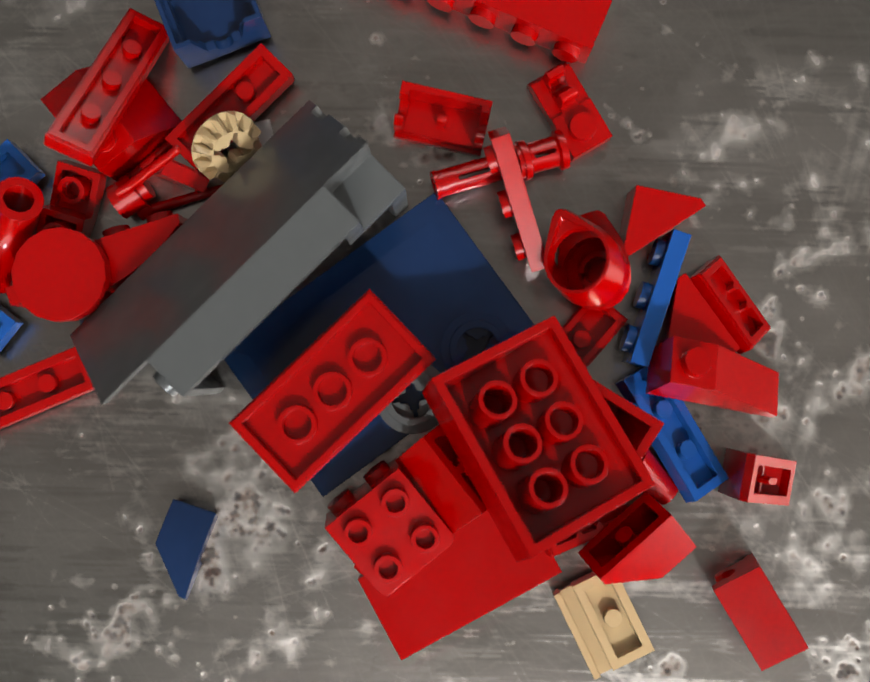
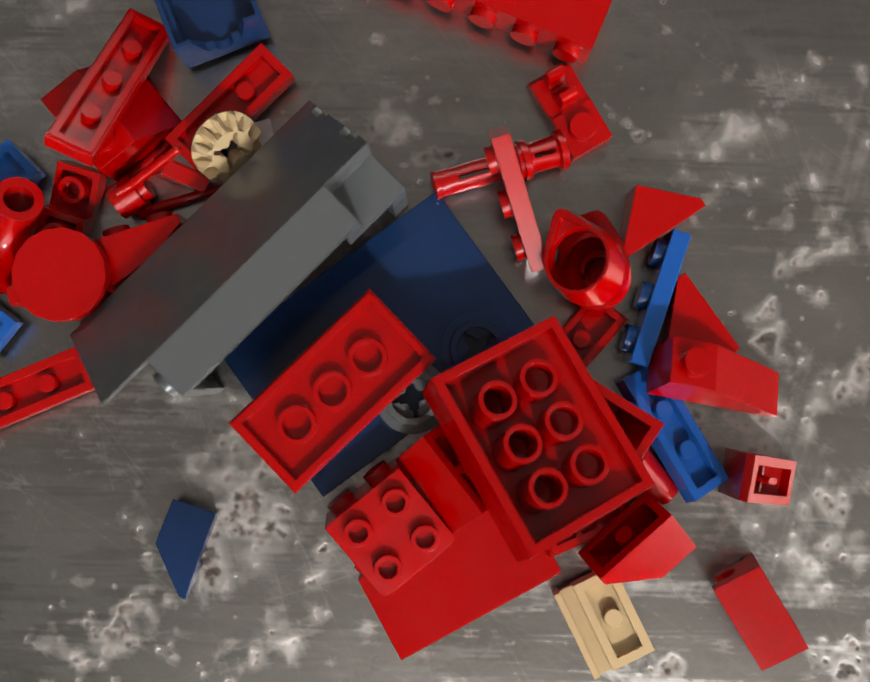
red hinge [394,80,493,158] -> none
red plate [689,255,771,355] -> none

